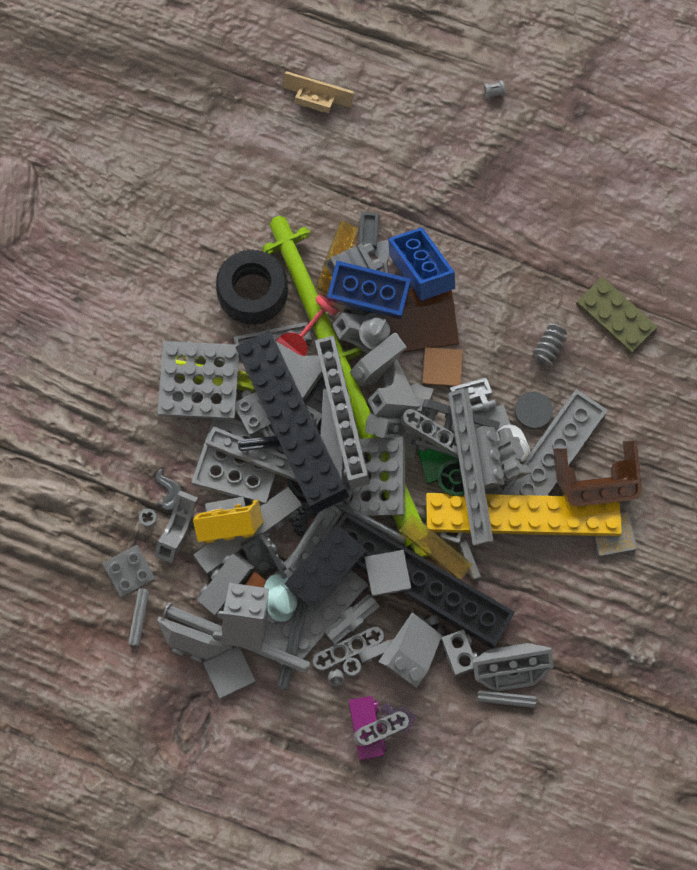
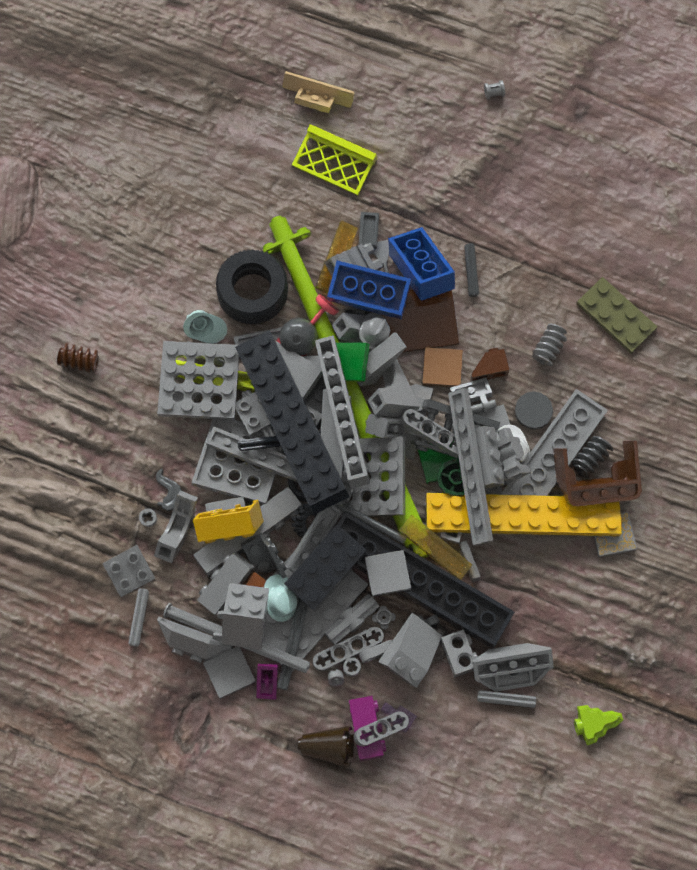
none -> reddish brown piece [57,343,99,374]
none -> light aqua piece [183,310,227,344]
none -> magenta slope [256,664,278,700]
none -> dark grey cylinder [279,317,318,356]
none -> neon yellow fence [292,124,377,196]
none -> dark brown cone [298,726,354,767]
none -> green tile [336,343,370,382]
none -> light grey plate [372,606,396,630]
none -> dark grey axle [464,243,479,297]
none -> reddish brown slope [470,348,509,382]
none -> dark grey piece [572,436,613,479]
none -> lime rock [574,705,623,746]

